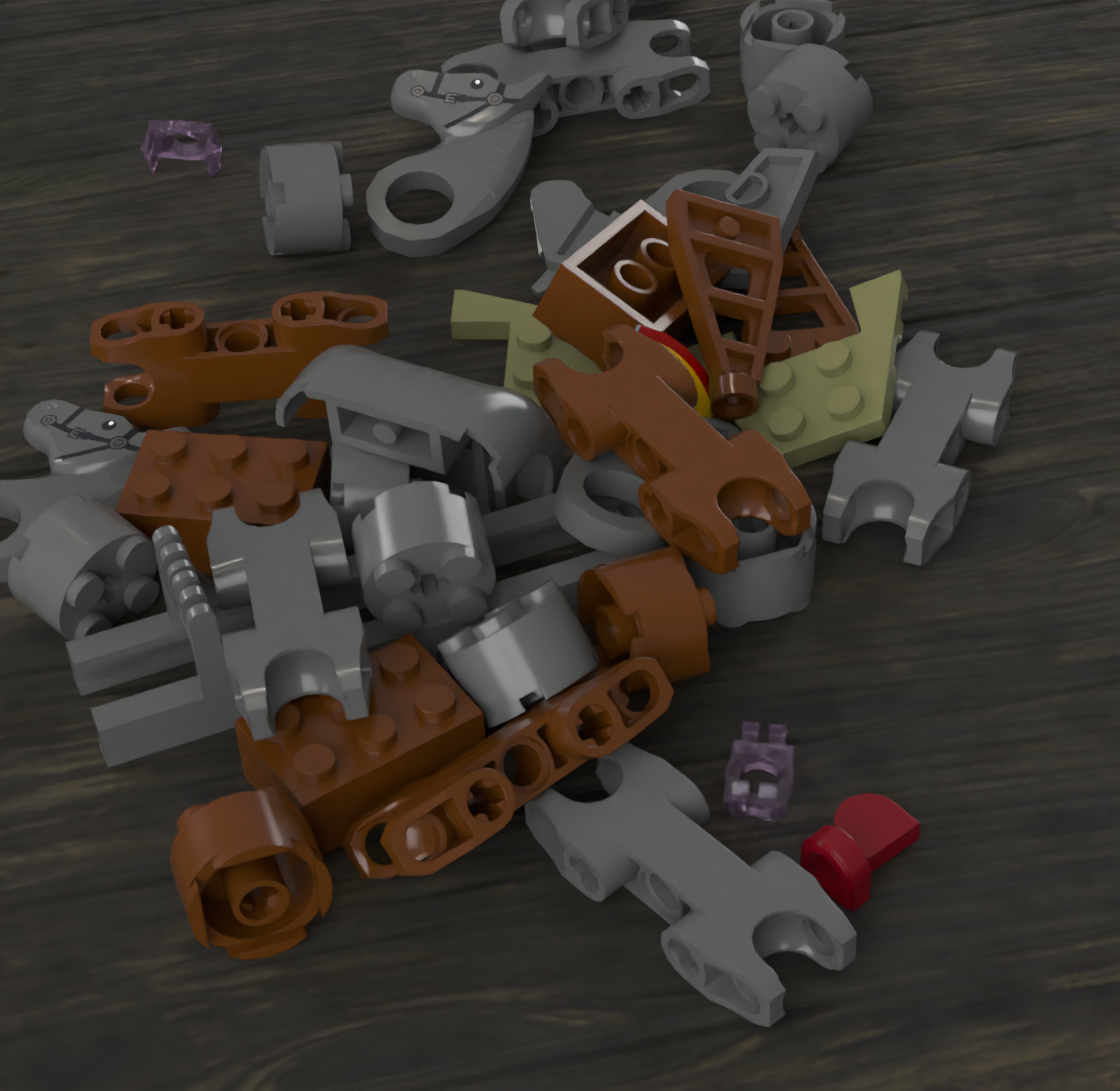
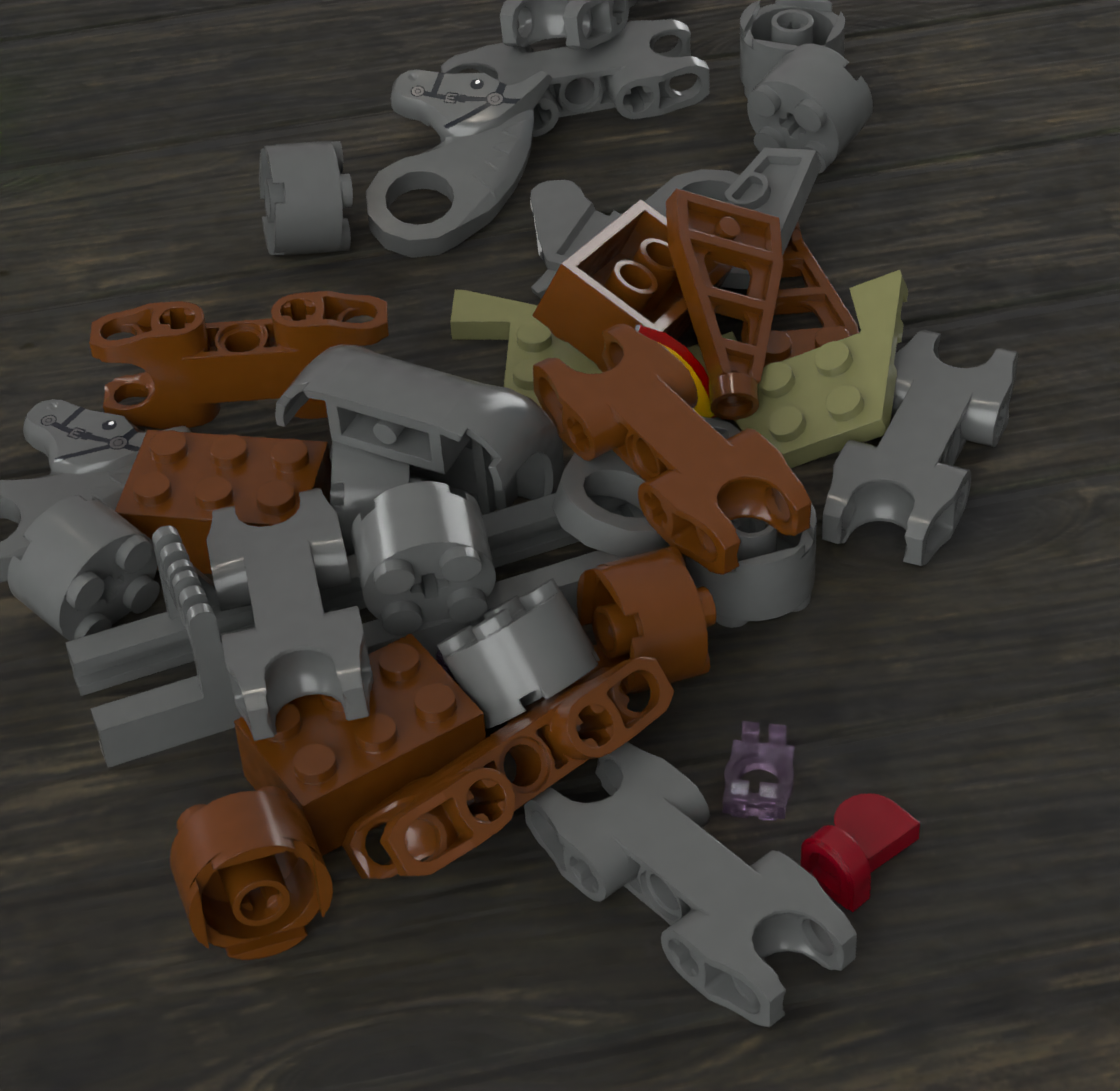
clear purple piece [140,120,222,176] -> none

